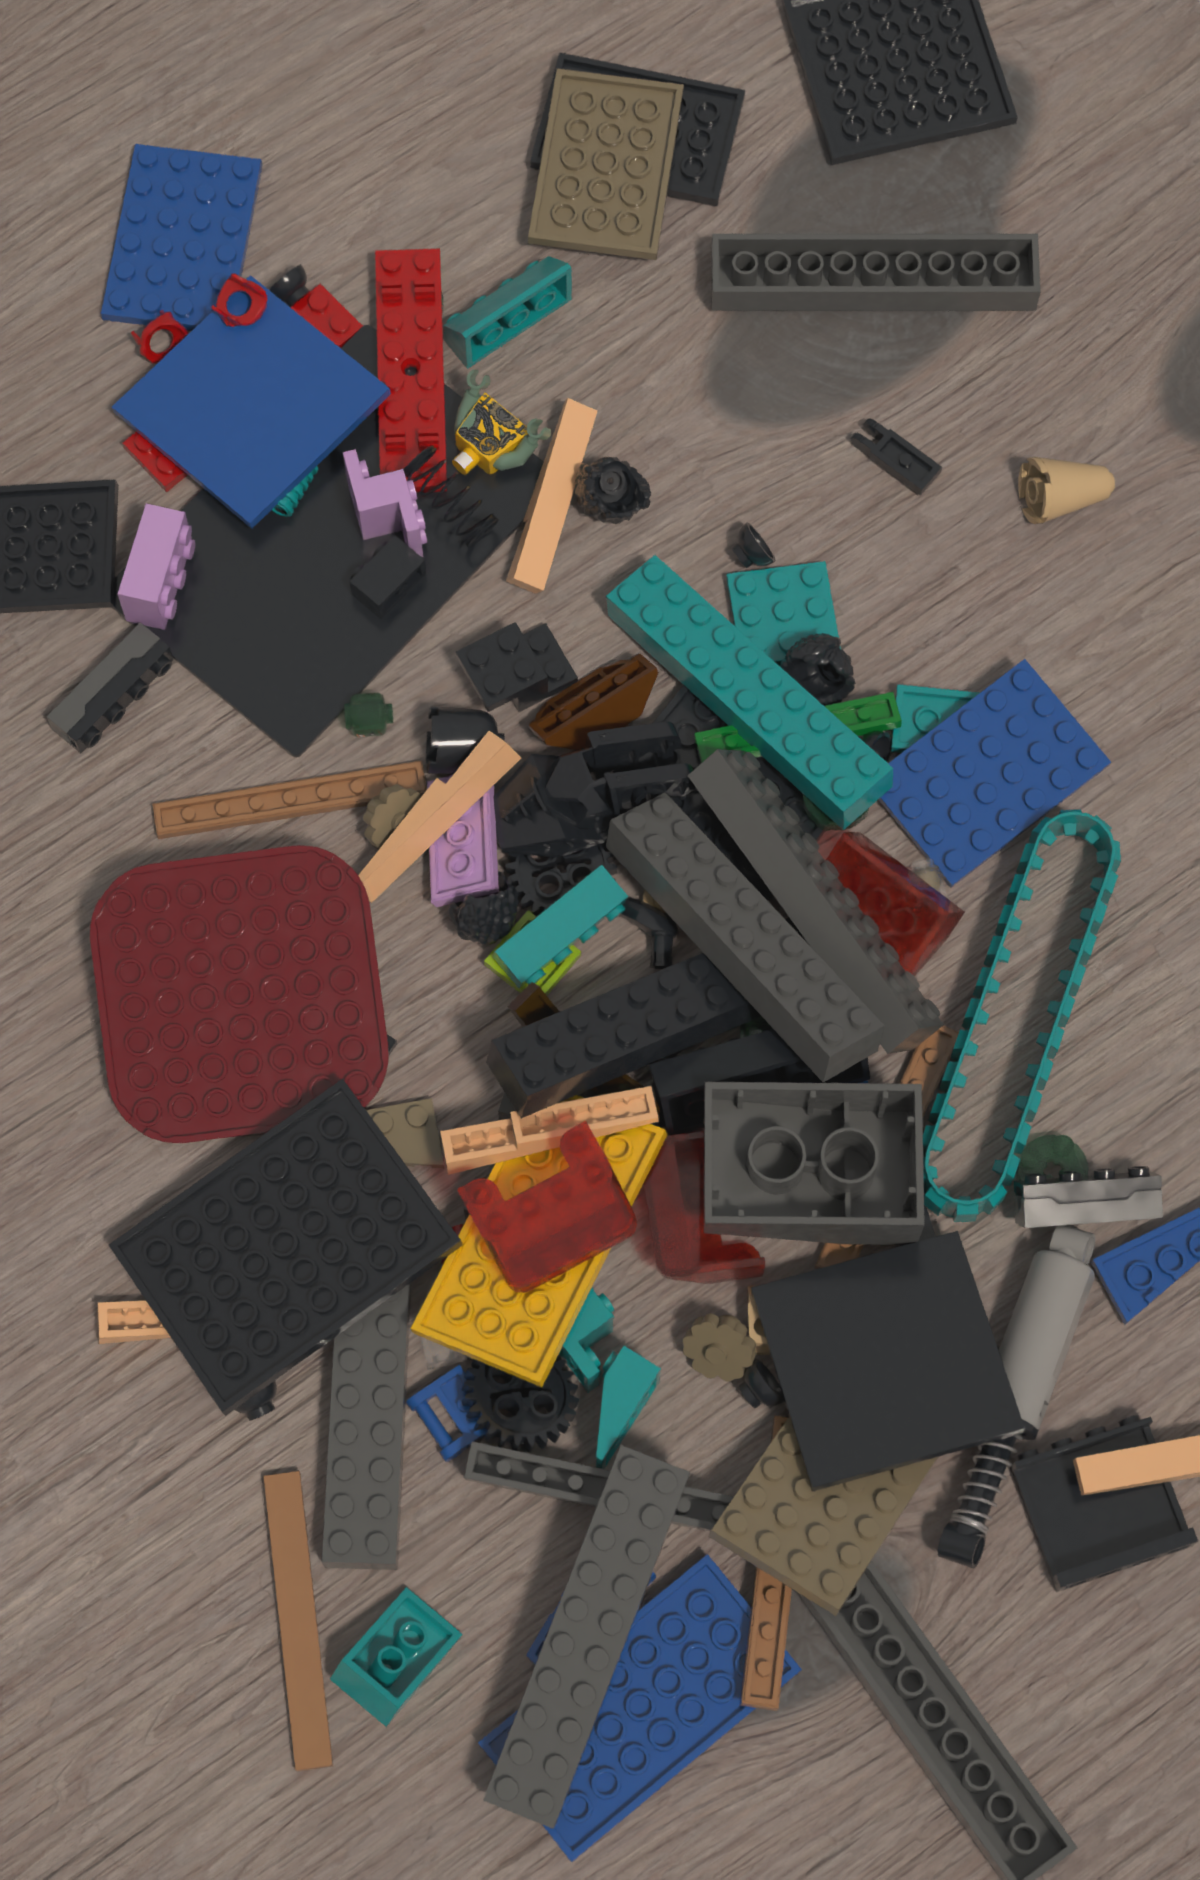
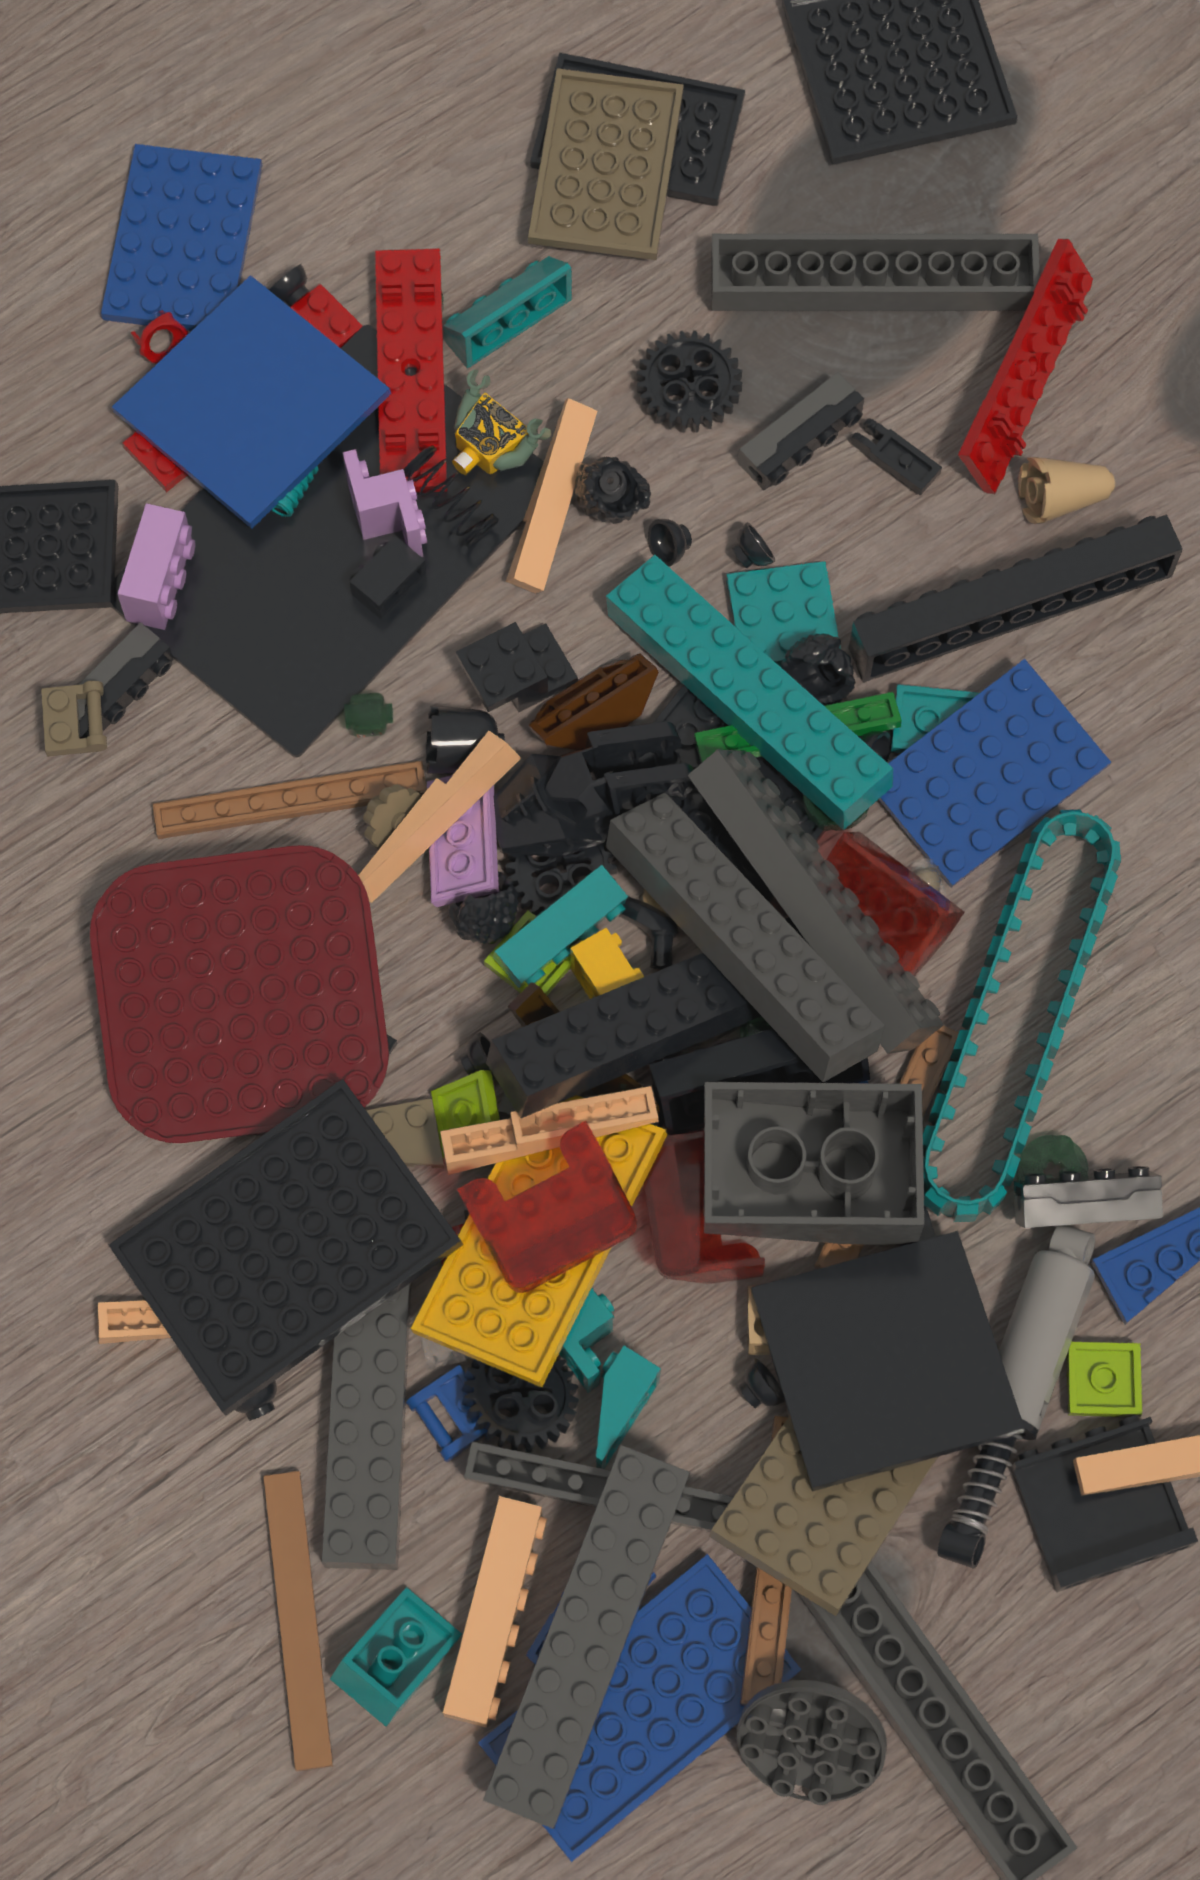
red piece [211,273,268,327] -> none
dark tan plant [683,1313,756,1382] -> none
none -> dark tan plate [41,681,107,757]
none -> lime plate [431,1070,500,1158]
none -> light nougat brick [443,1496,547,1728]
none -> black piece [460,1032,497,1080]
none -> yellow container [570,928,644,999]
none -> black gear [636,330,743,433]
none -> black piece [648,519,692,567]
none -> dark grey bracket [737,1680,887,1805]
none -> piece [738,372,864,490]
none -> black brick [848,514,1183,683]
none -> red piece [958,239,1093,494]
none -> lime plate [1067,1342,1142,1417]

